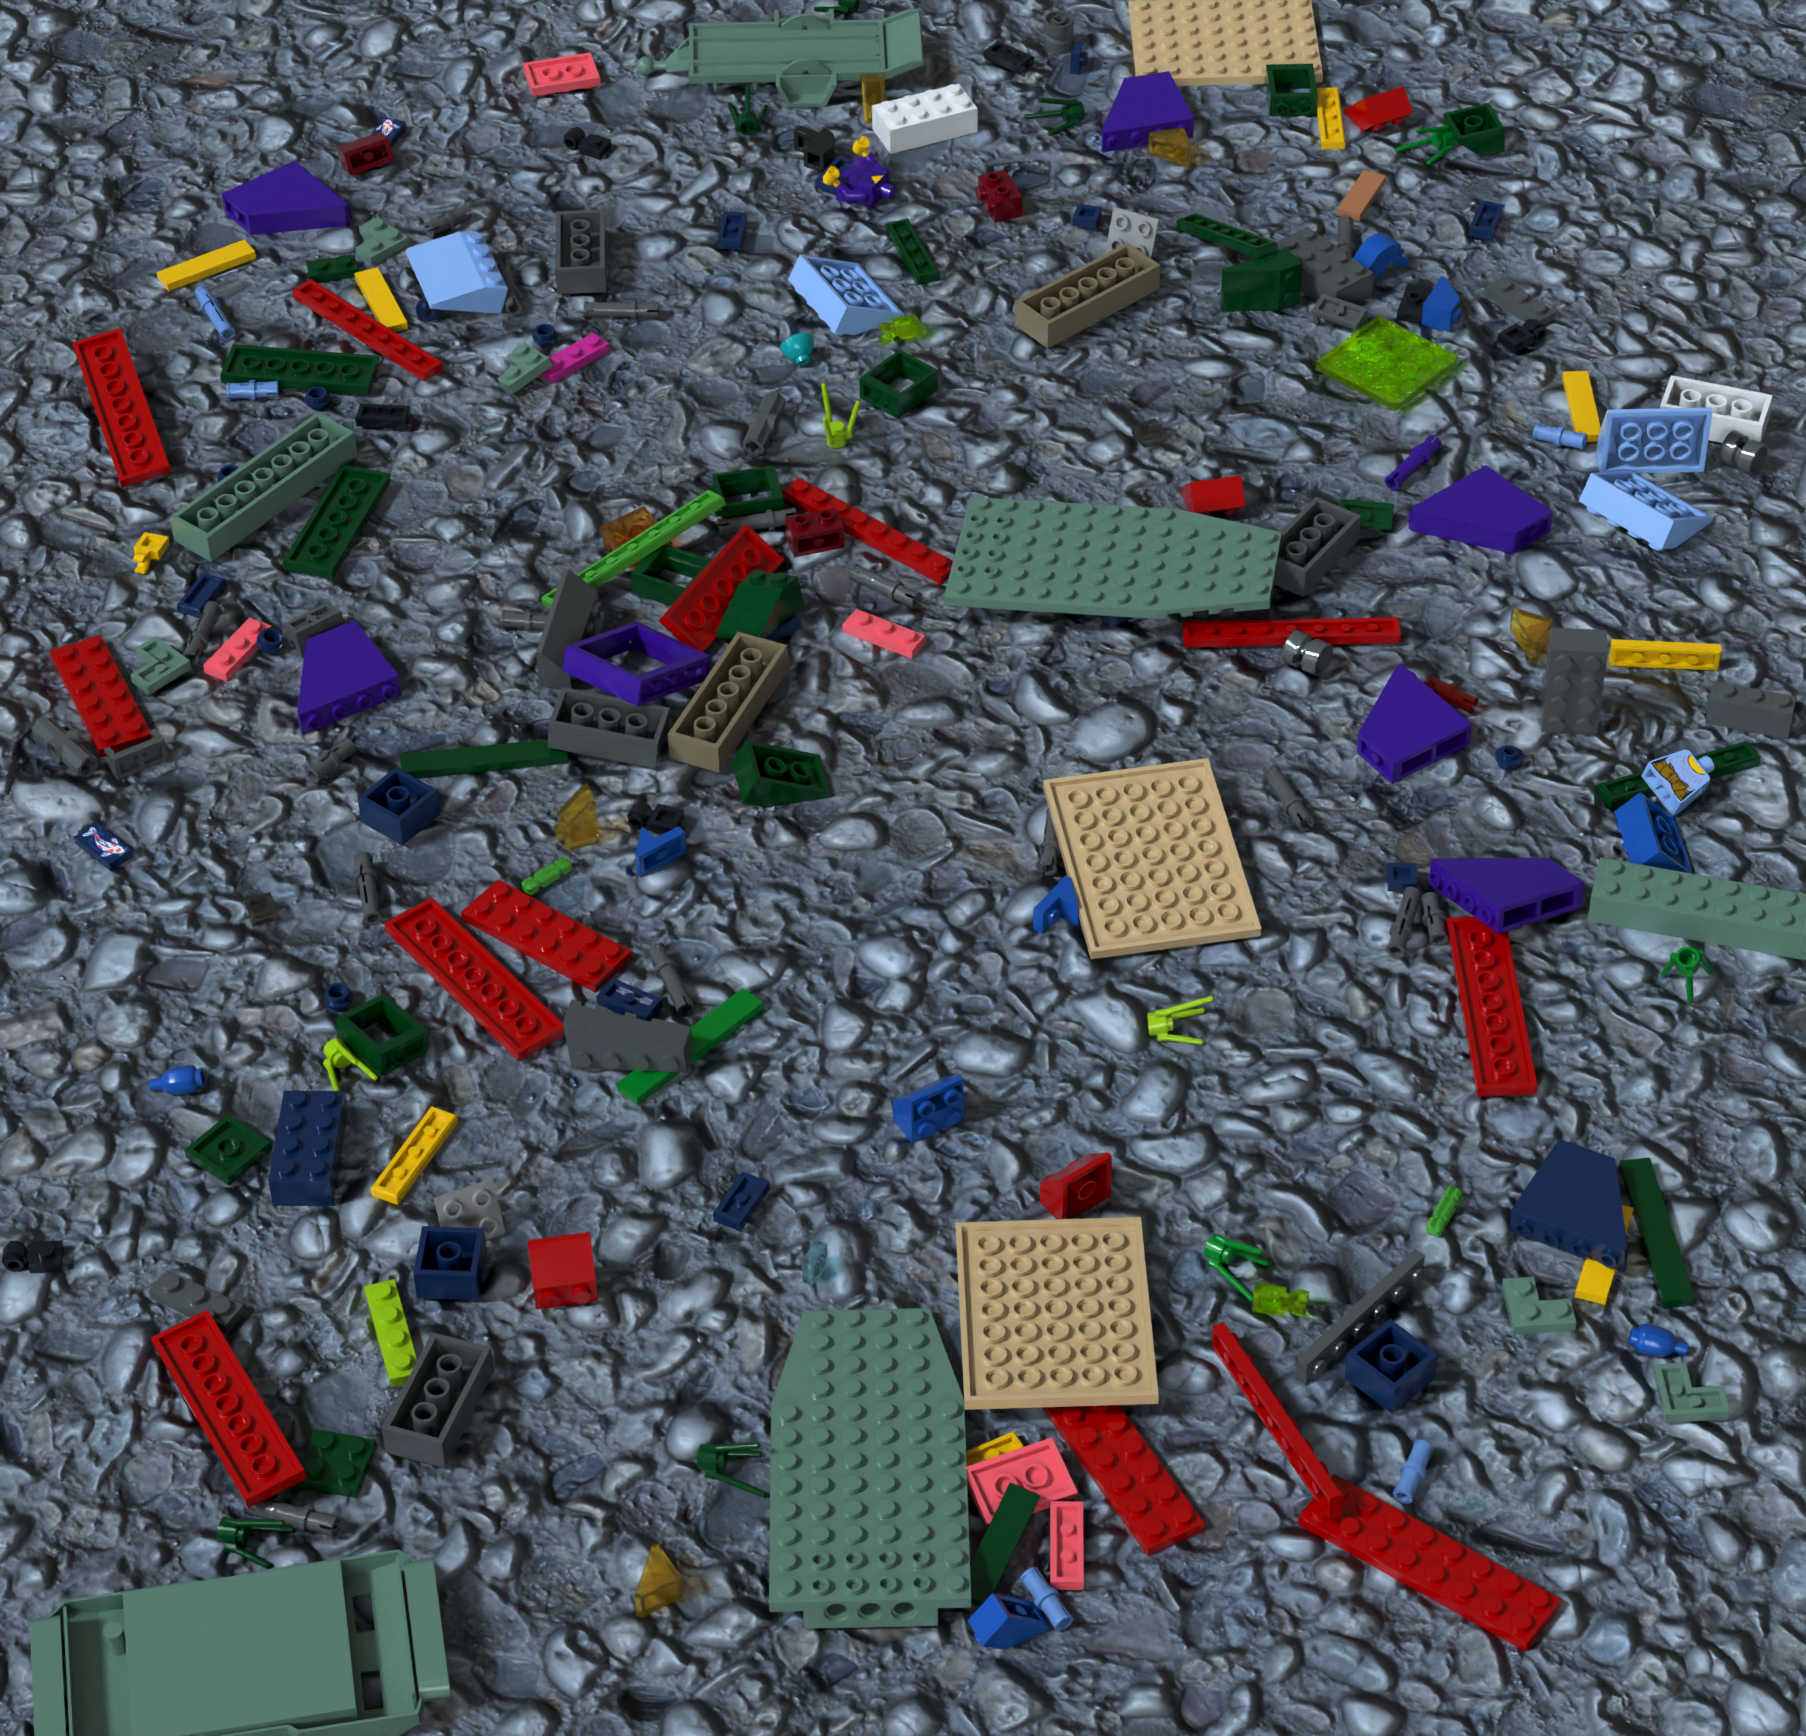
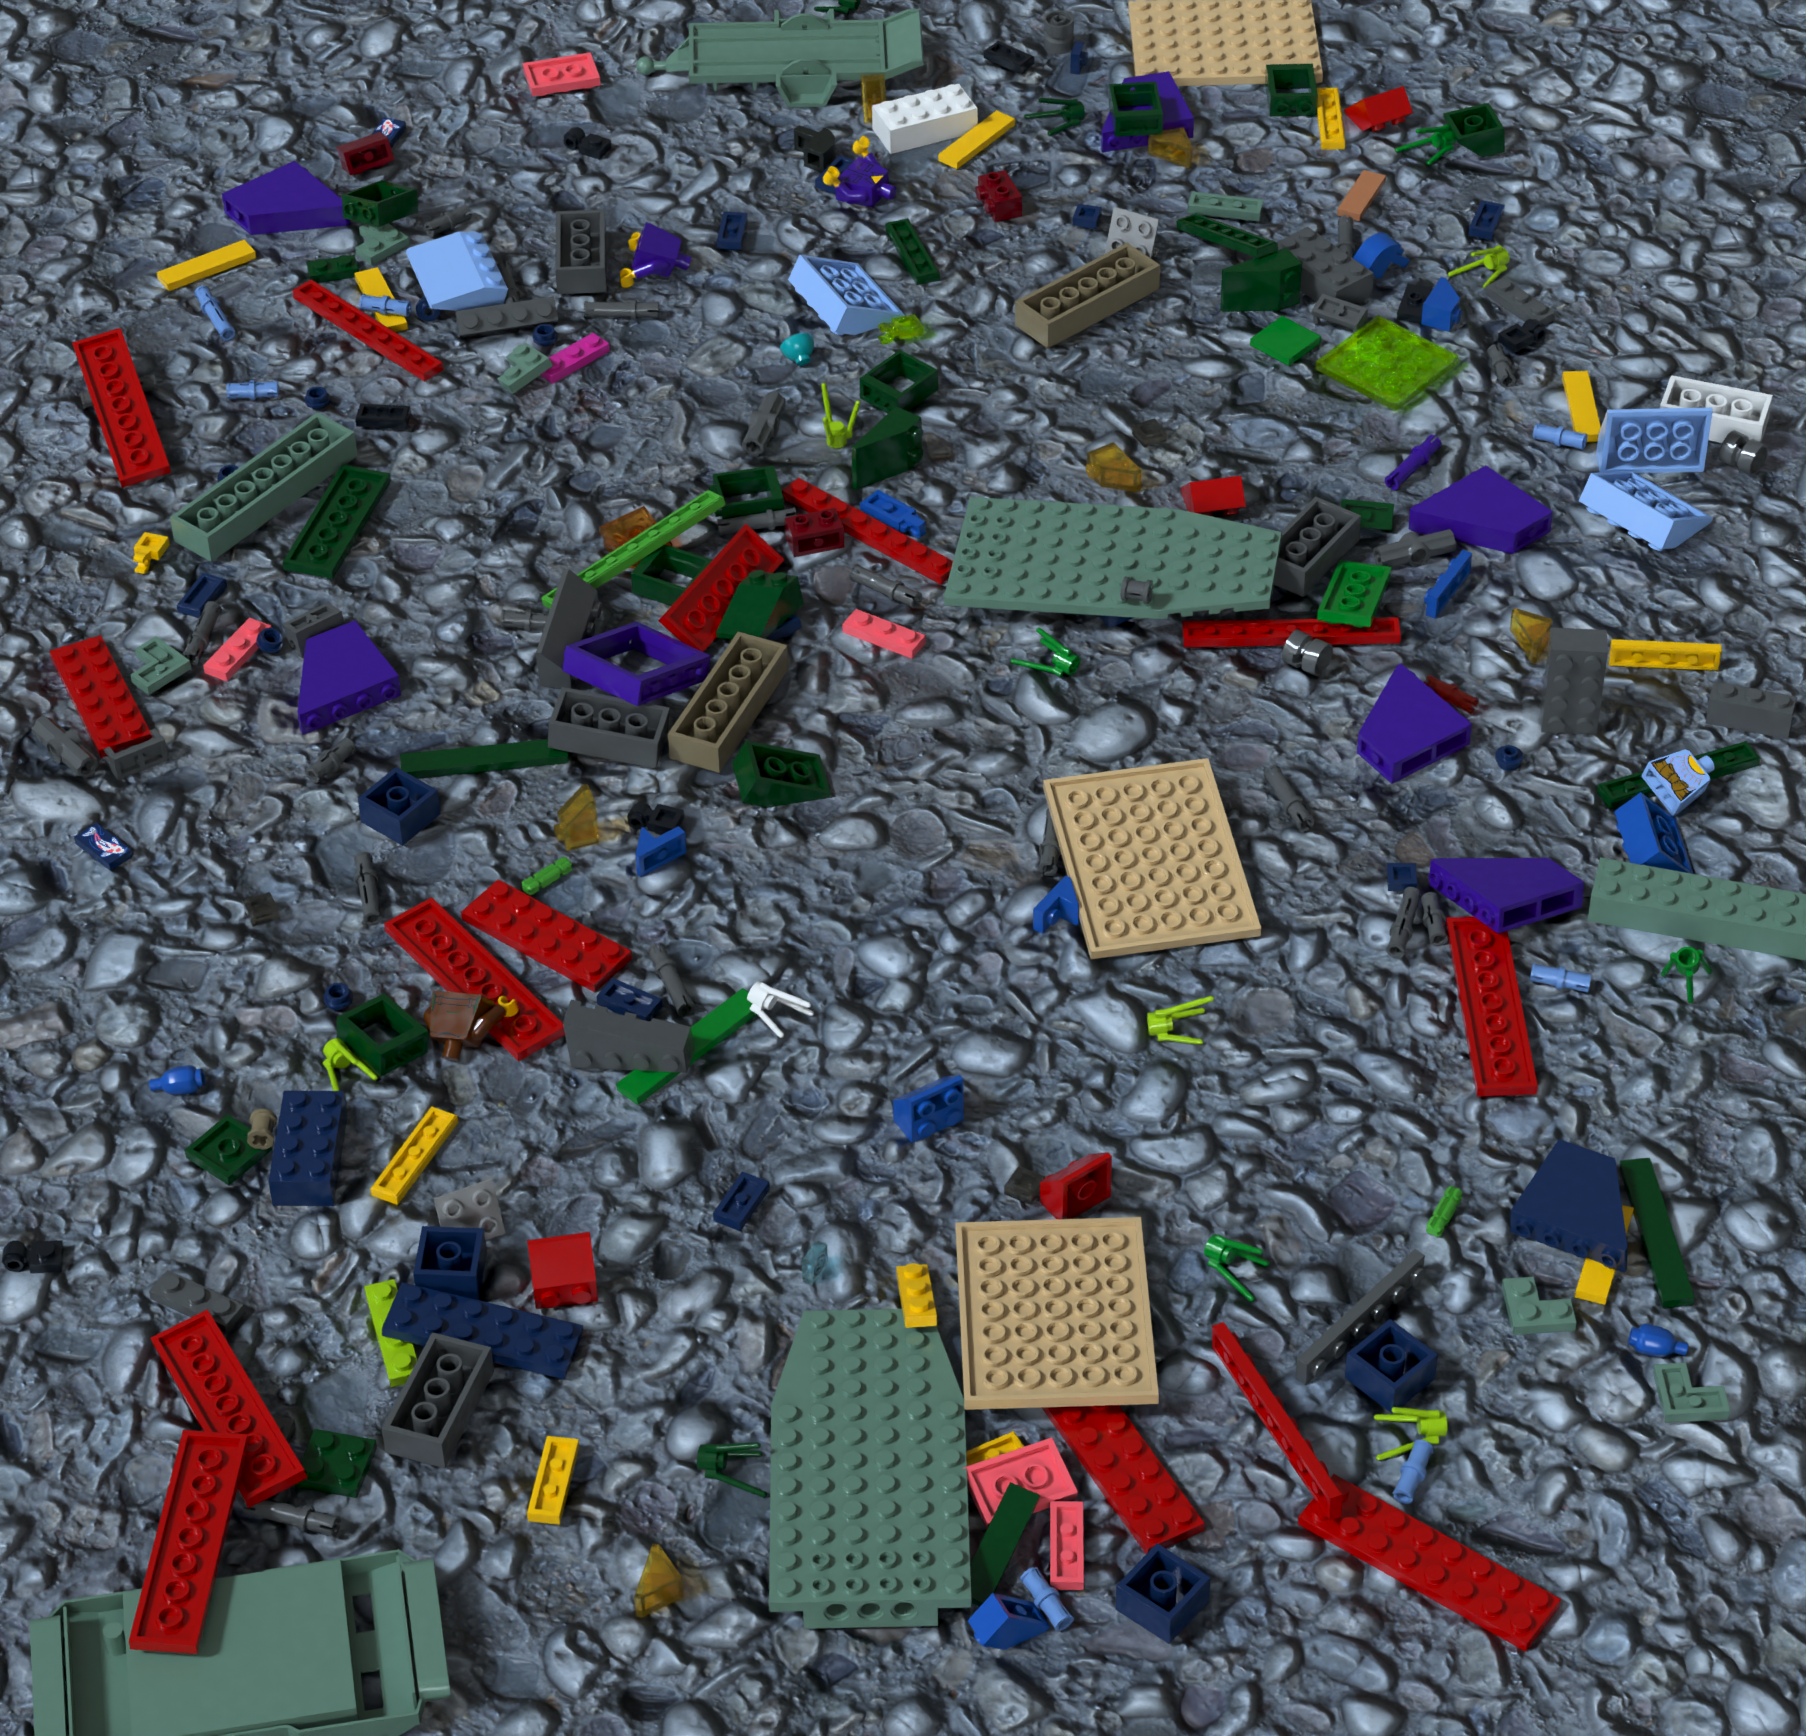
dark green plant [217,1517,295,1568] -> none
dark green plate [220,344,380,395] -> none
dark green plant [727,85,768,135] -> none
clear neon green plate [1252,1282,1310,1317] -> none
none -> red plate [129,1430,249,1654]
none -> dark tan bush [247,1109,277,1149]
none -> dark green window [342,180,418,227]
none -> medium blue pin [359,294,412,317]
none -> dark blue plate [382,1282,583,1379]
none -> reddish brown torso [423,991,518,1062]
none -> dark grey plate [455,296,558,338]
none -> yellow plate [527,1436,579,1525]
none -> dark purple torso [620,222,692,288]
none -> white plant [747,981,814,1038]
none -> dark green slope [851,407,923,490]
none -> blue hinge [860,490,926,539]
none -> yellow plate [896,1263,937,1328]
none -> yellow tile [938,110,1015,169]
none -> clear smoke plate [1004,1166,1046,1205]
none -> green plant [1011,627,1081,677]
none -> clear yellow slope [1085,442,1142,492]
none -> dark green window [1109,82,1163,137]
none -> dark blue brick [1116,1543,1211,1644]
none -> dark grey bush [1120,576,1153,604]
none -> sand green plate [1188,191,1264,221]
none -> green tile [1250,316,1321,366]
none -> green plate [1317,560,1392,628]
none -> dark grey piece [1373,529,1456,567]
none -> lime plant [1374,1407,1447,1461]
none -> blue plate [1424,550,1472,619]
none -> lime plant [1448,245,1510,289]
none -> dark grey pin [1487,344,1516,388]
none -> medium blue pin [1529,963,1591,993]

